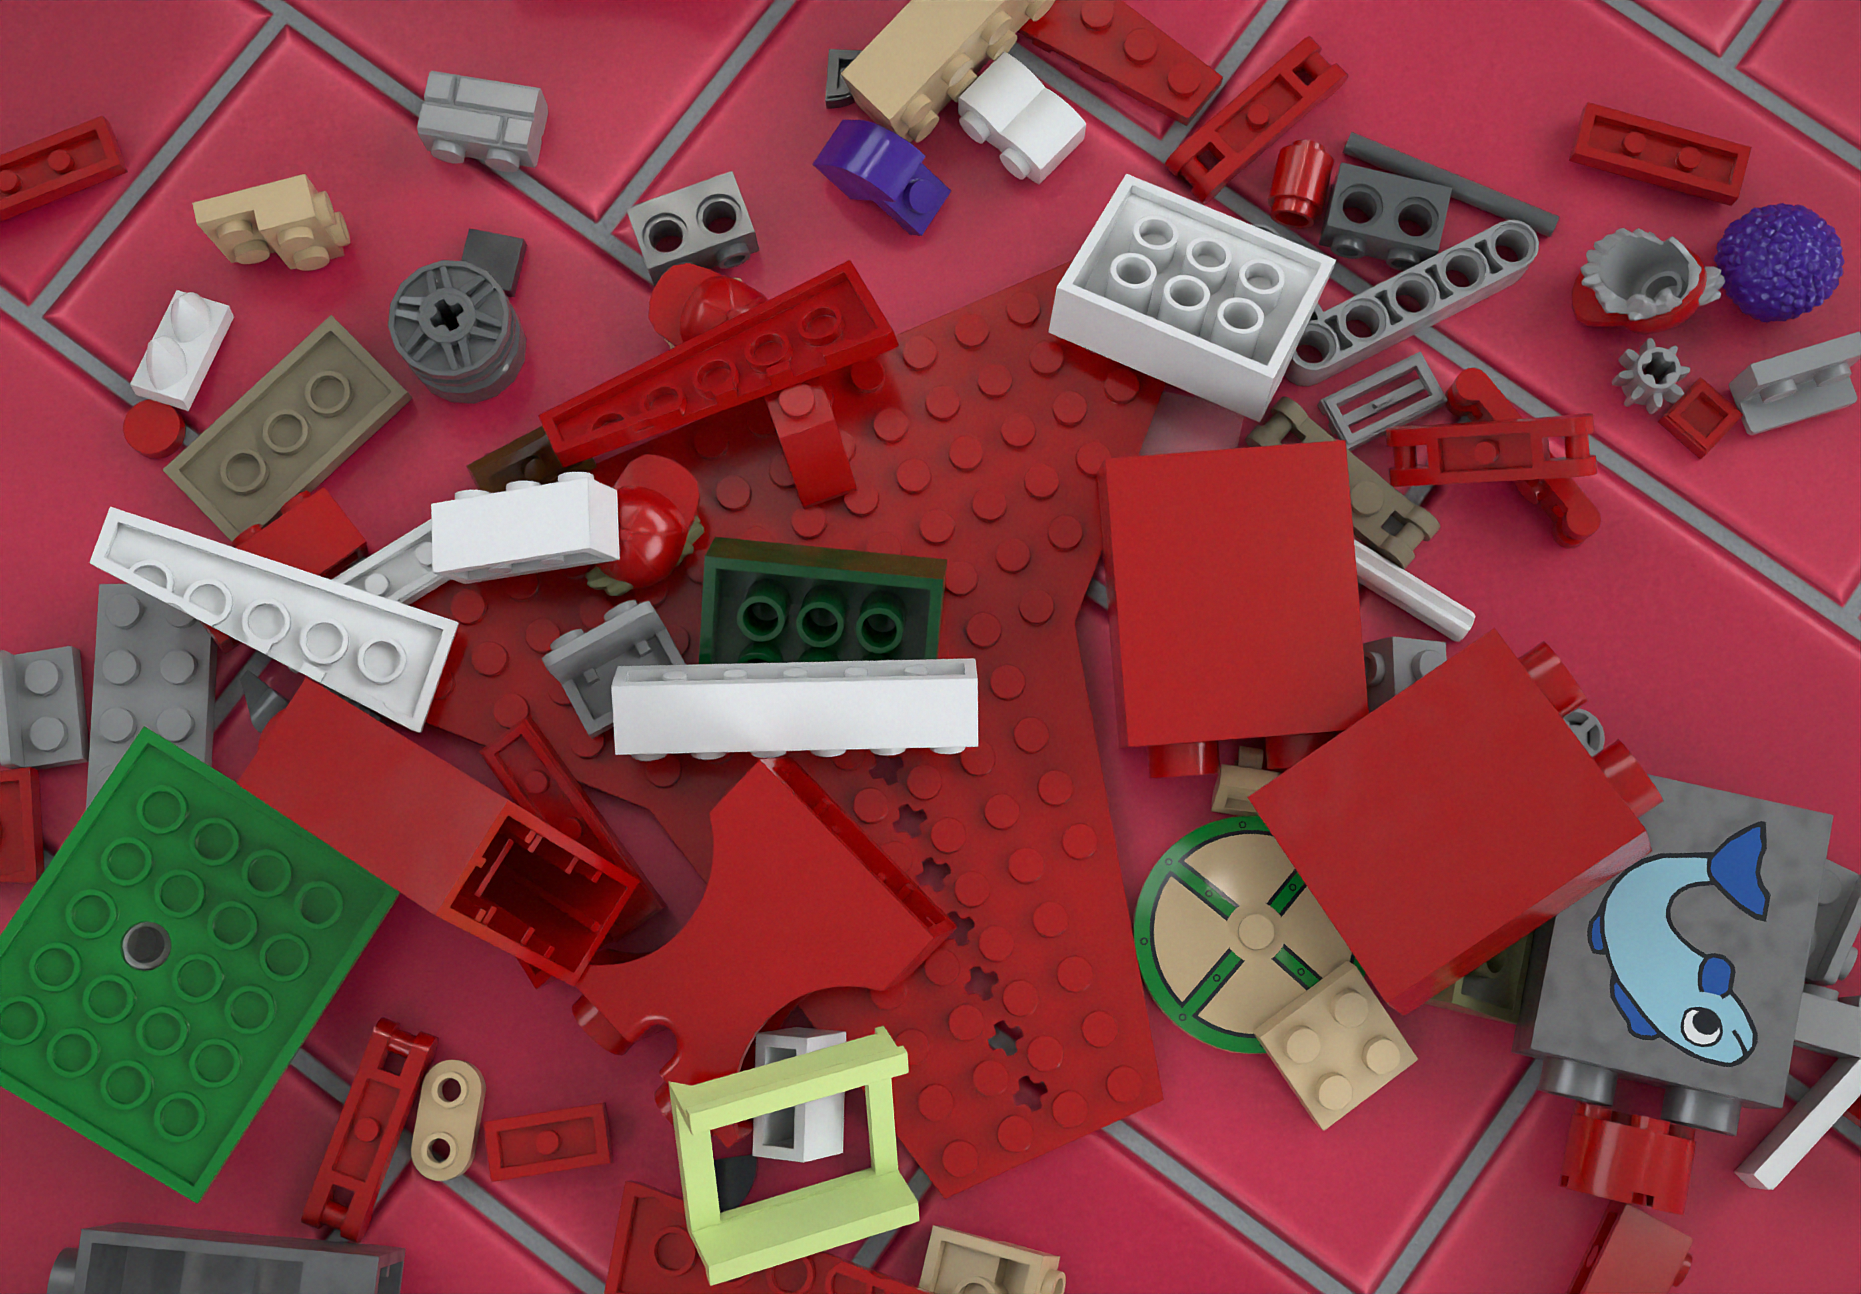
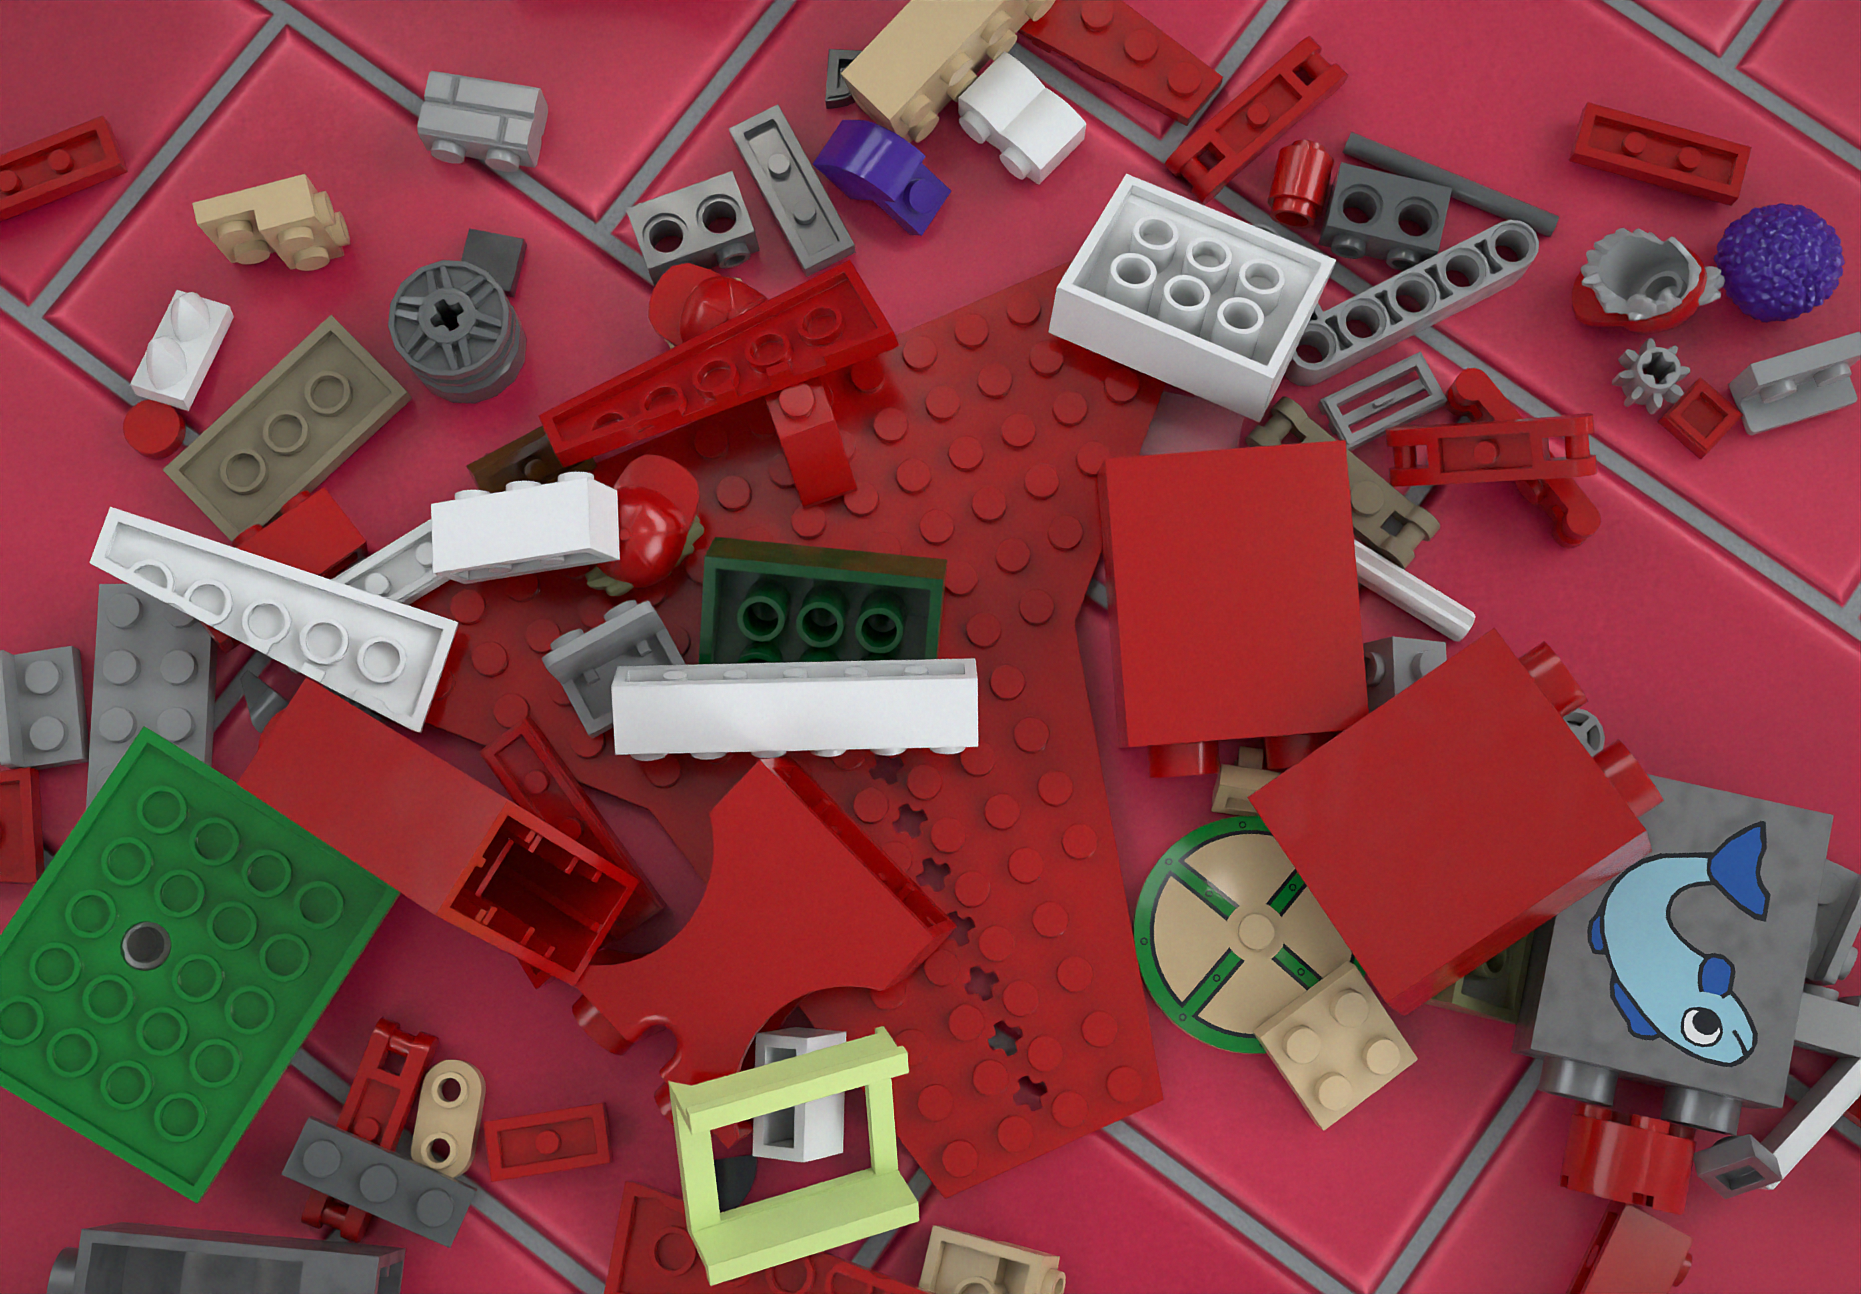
none -> dark grey plate [281,1116,478,1248]
none -> plate [729,104,856,277]
none -> flat silver plate [1693,1134,1783,1199]

